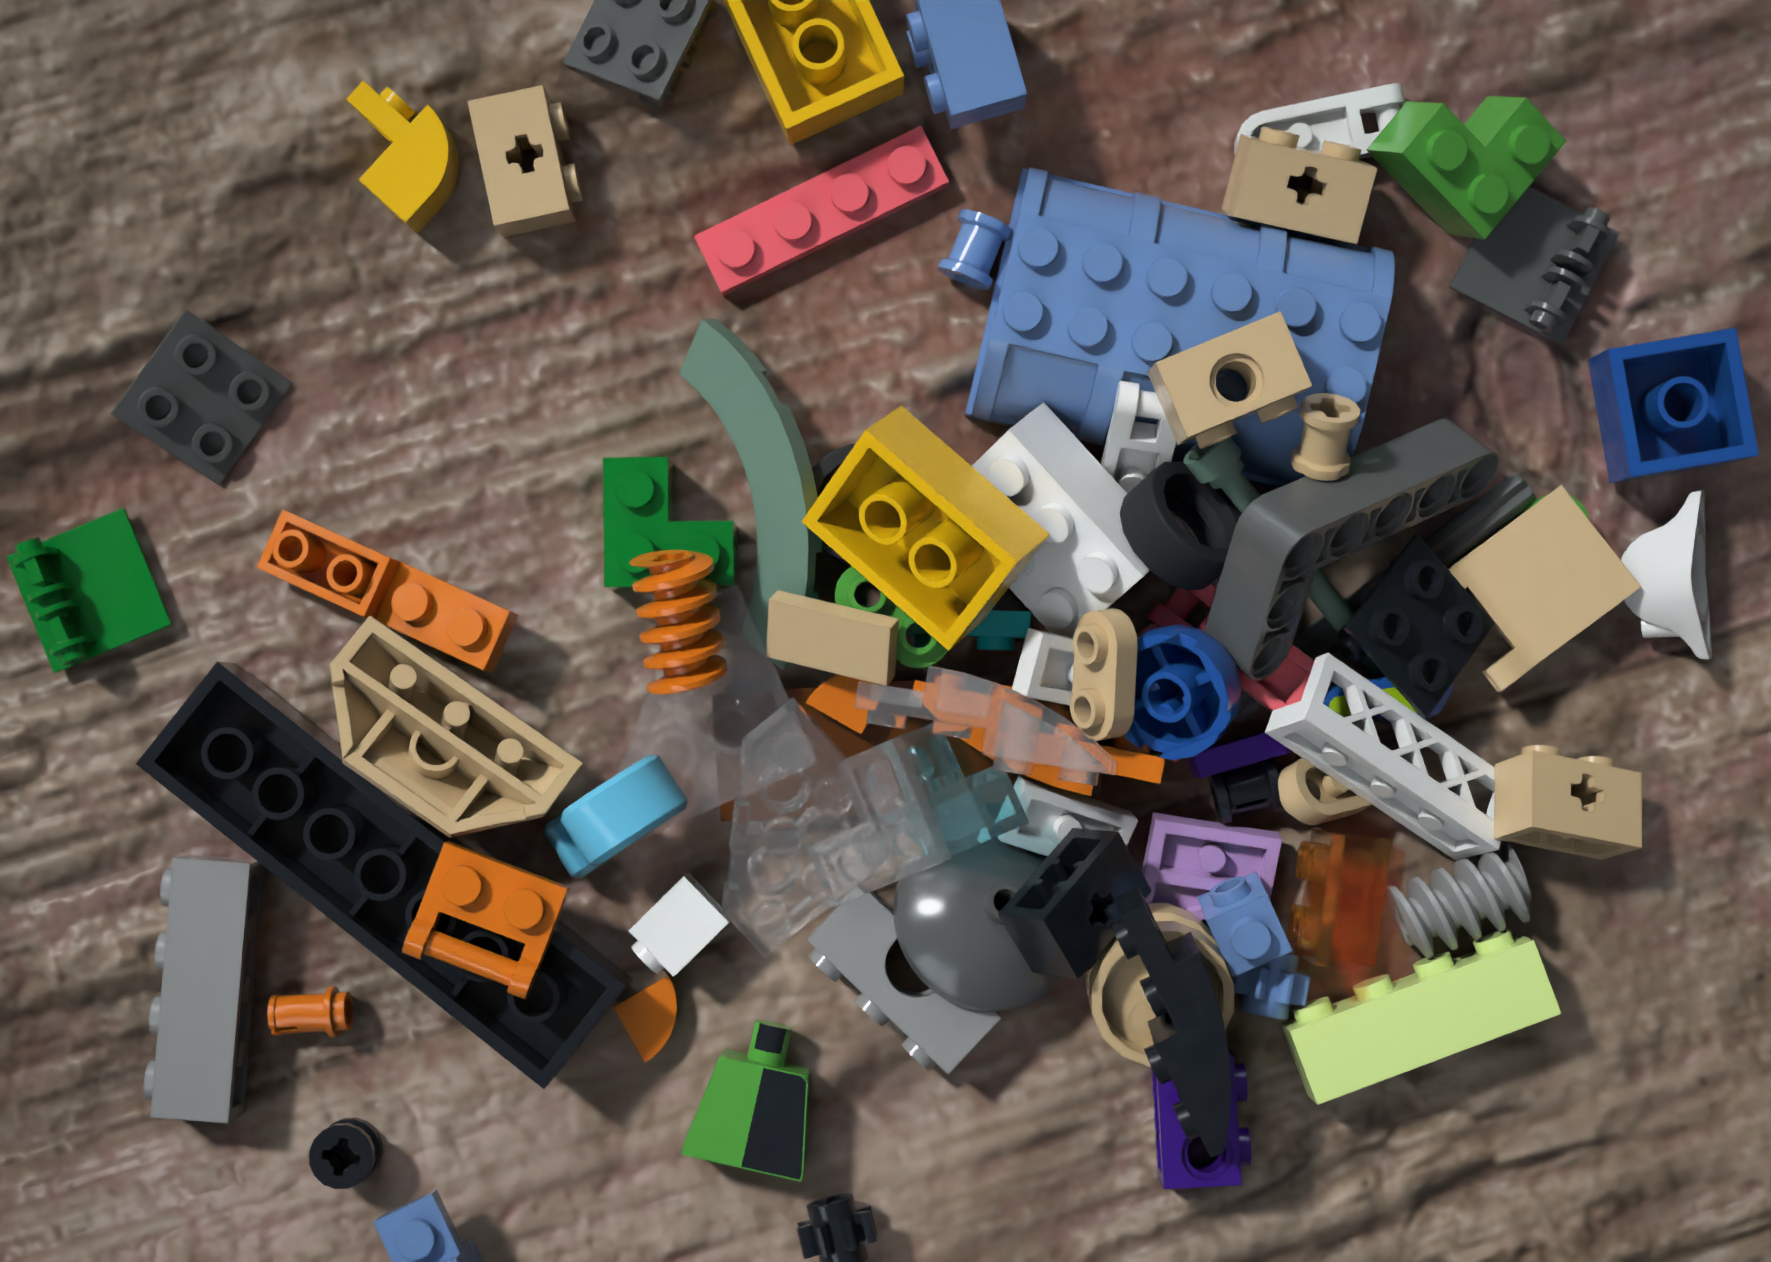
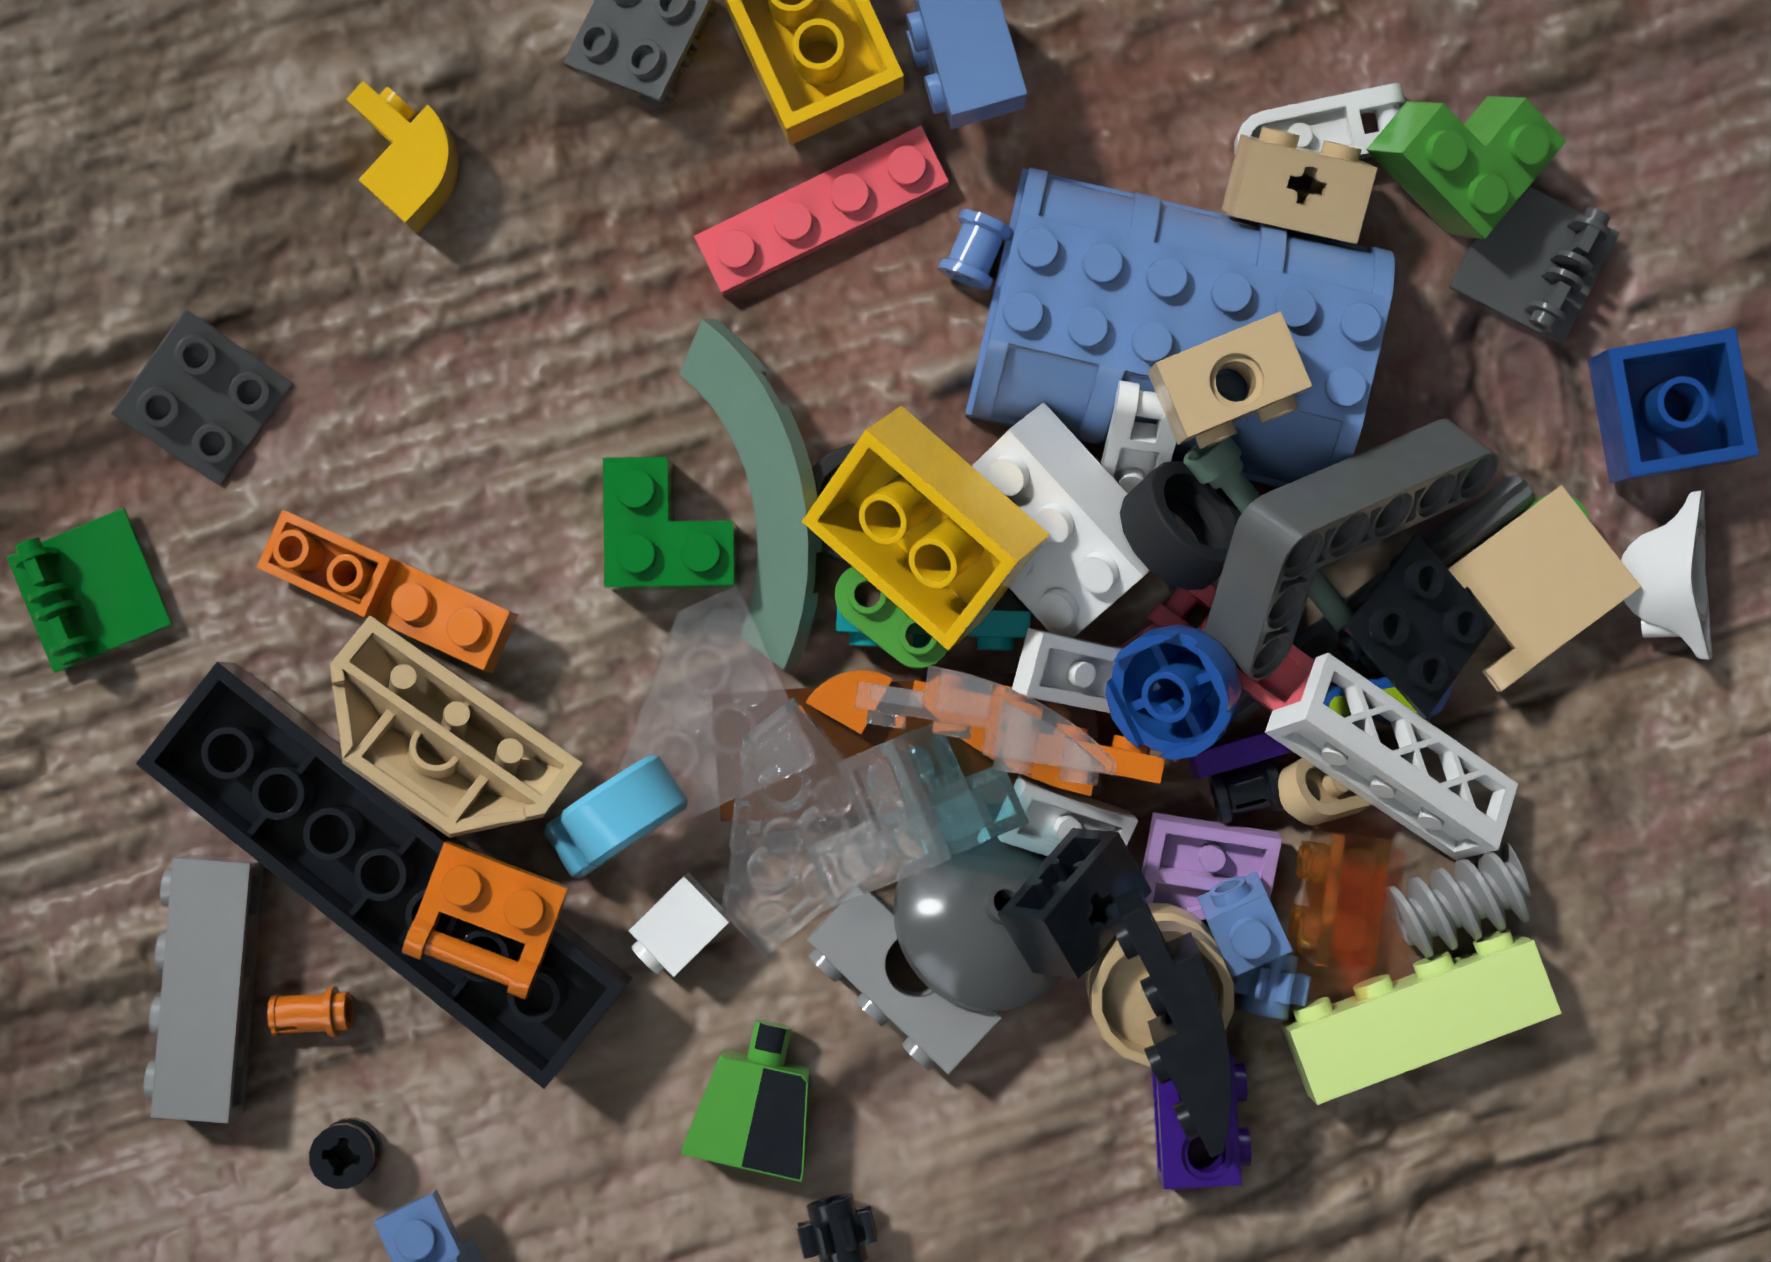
tan brick [468,85,583,237] -> none
orange tile [613,974,678,1063] -> none
orange piece [629,550,727,695] -> none
tan tile [766,590,899,686] -> none
tan plate [1070,608,1137,741] -> none
tan bush [1291,393,1360,481] -> none
tan brick [1494,745,1642,860] -> none

